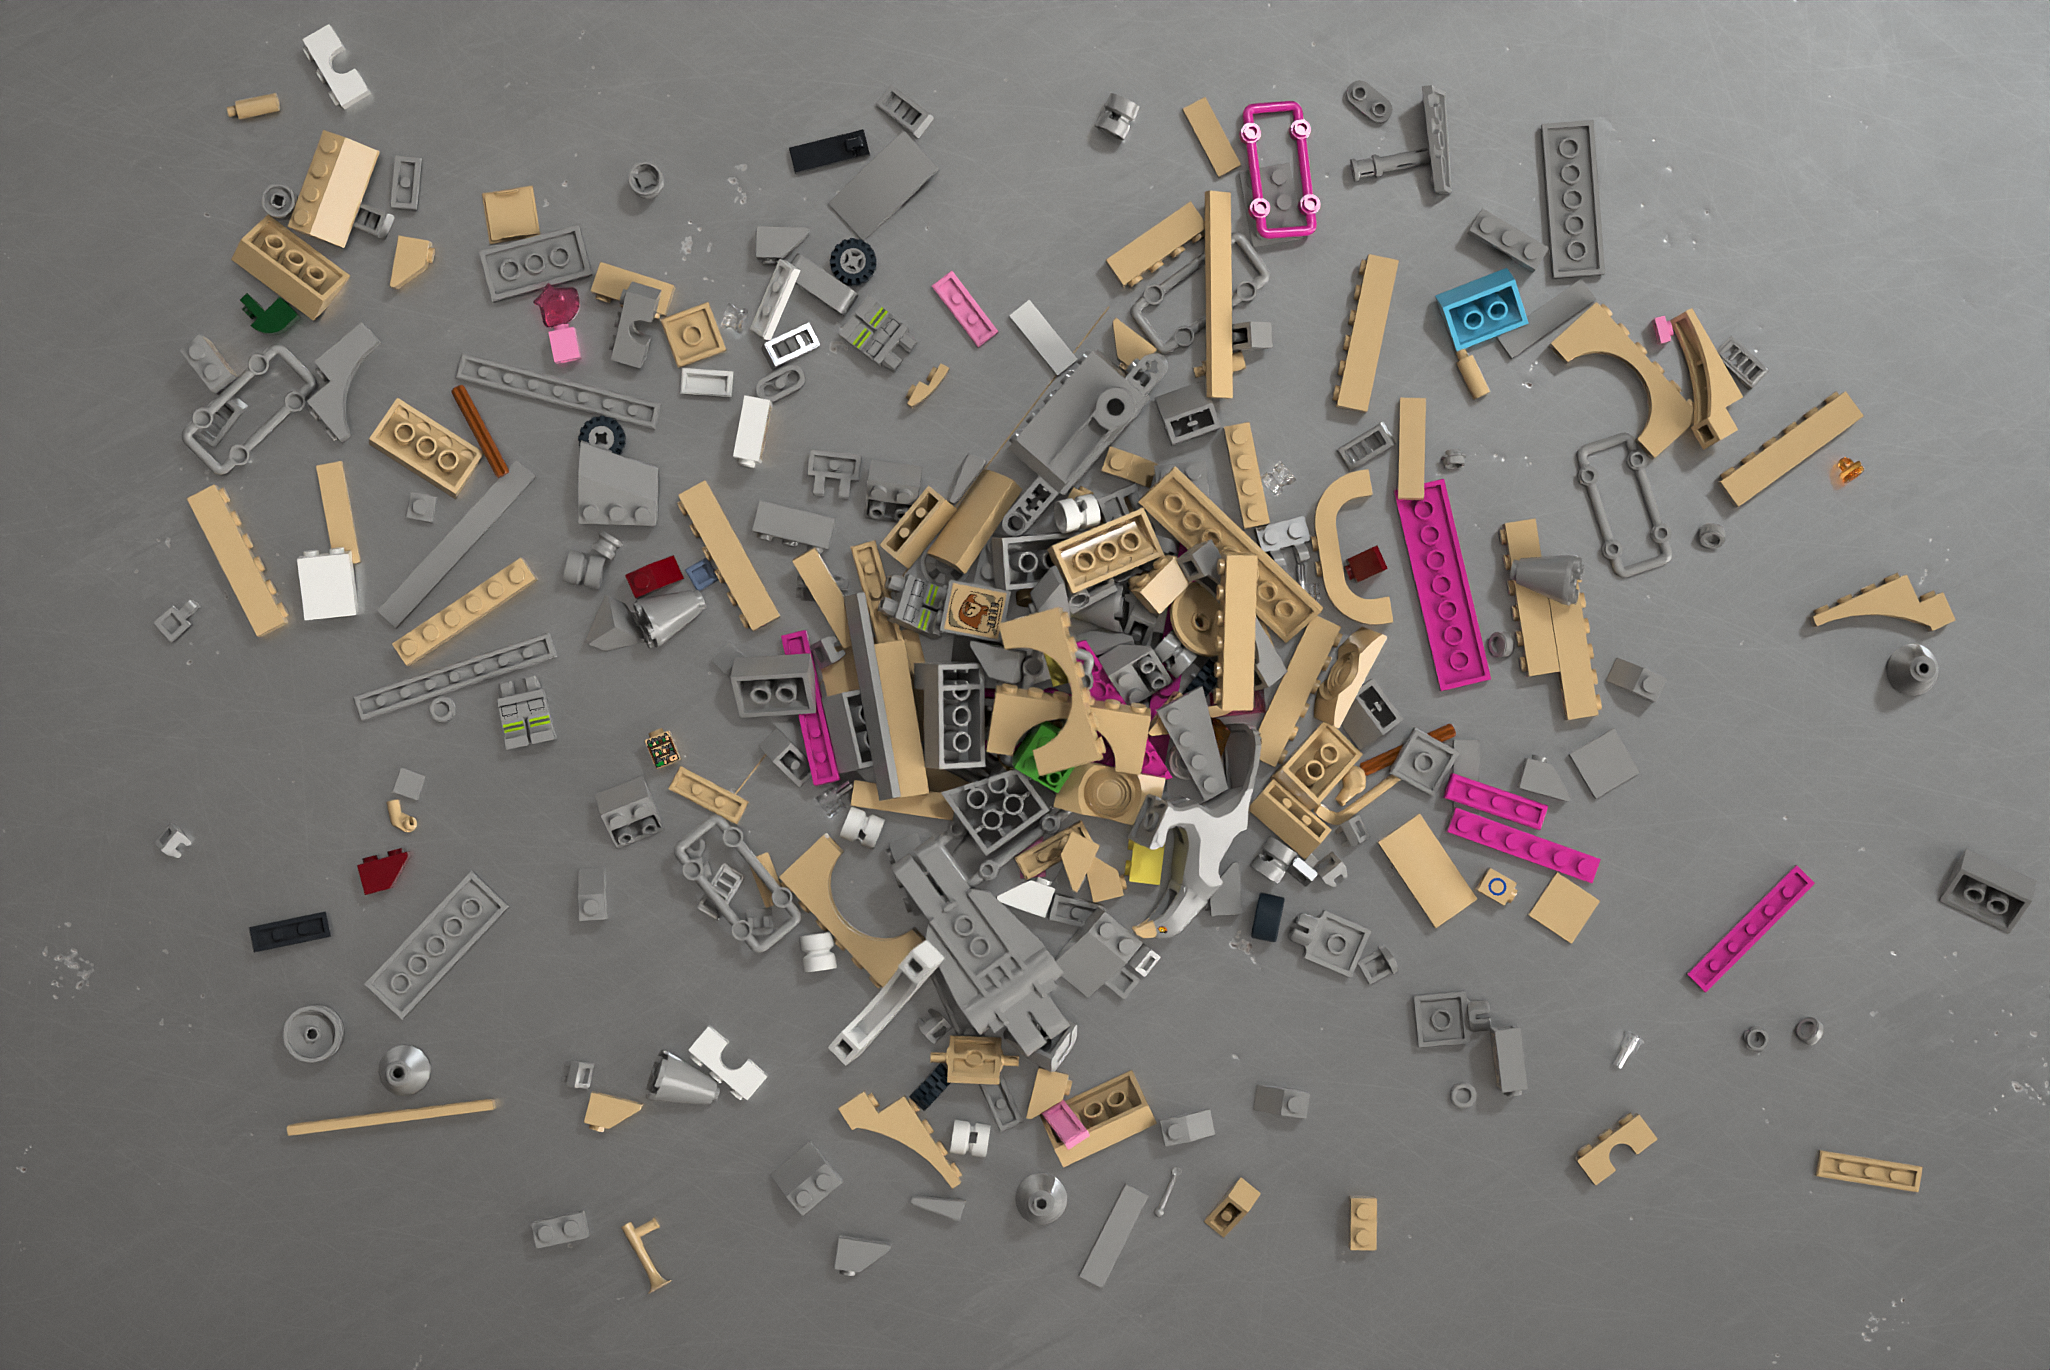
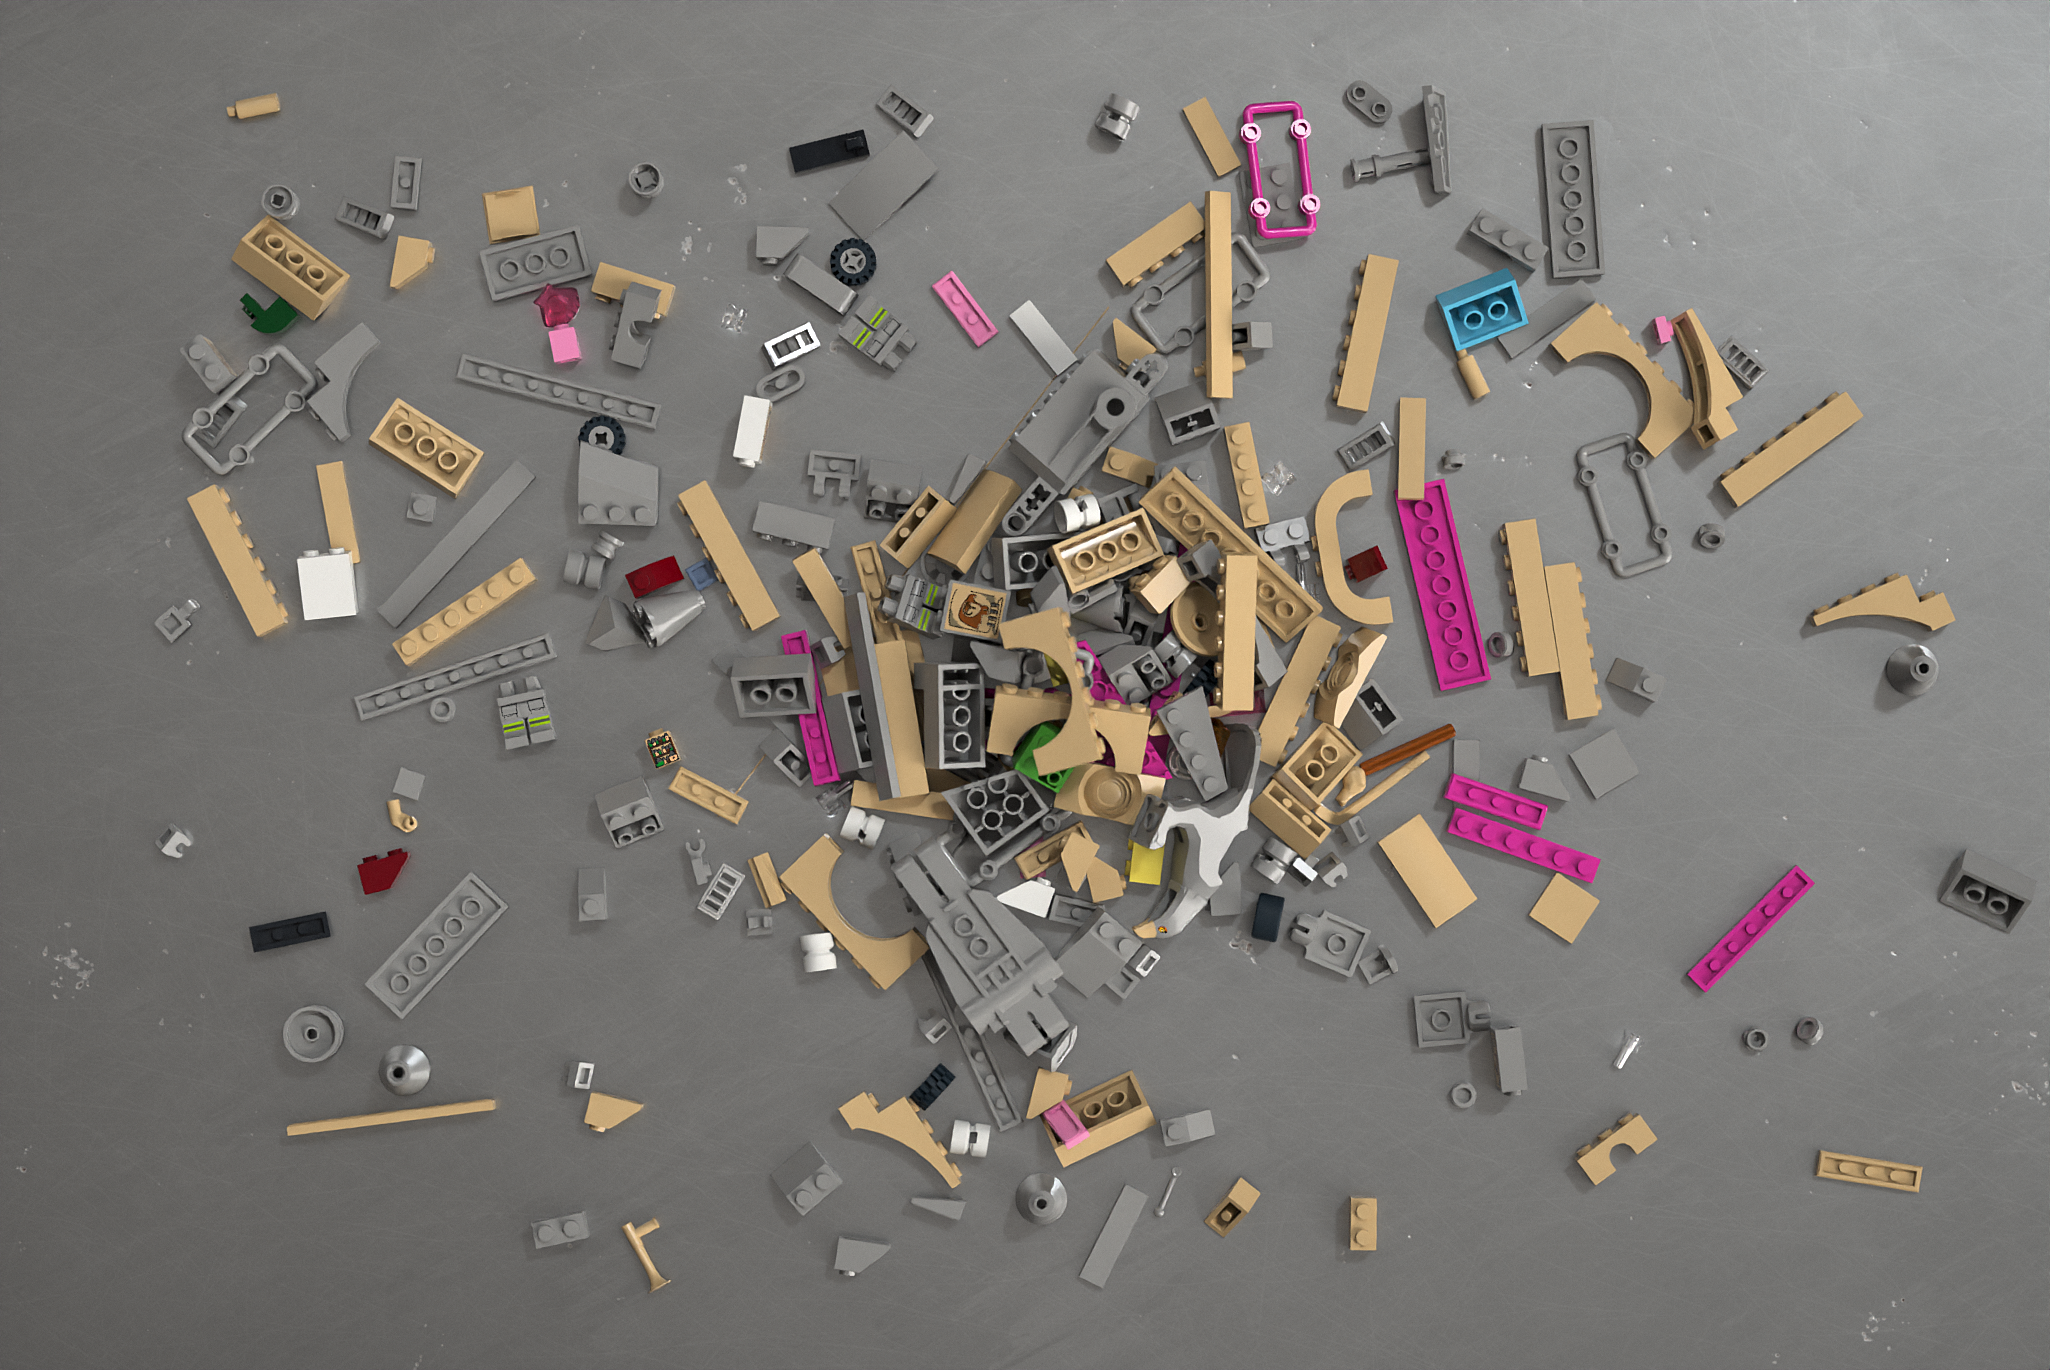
tan slope [288,130,380,248] -> none
white arch [302,24,371,109] -> none
dark orange axle [451,385,509,478] -> none
light grey cone [646,1050,720,1105] -> none
tan tile [660,302,727,368] -> none
light grey bar [674,815,801,953] -> none
white tile [680,368,733,397] -> none
white arch [688,1026,769,1100] -> none
white tile [750,259,800,341] -> none
white arch [828,940,945,1066] -> none
tan slope [905,363,950,408] -> none
tan plate [930,1035,1019,1085] -> none
light grey slope [1254,1084,1310,1119] -> none
light grey tile [1389,727,1460,797] -> none
tan brick [1475,867,1518,906] -> none
light grey cone [1510,554,1584,606] -> none
clear orange tile [1838,457,1865,483] -> none

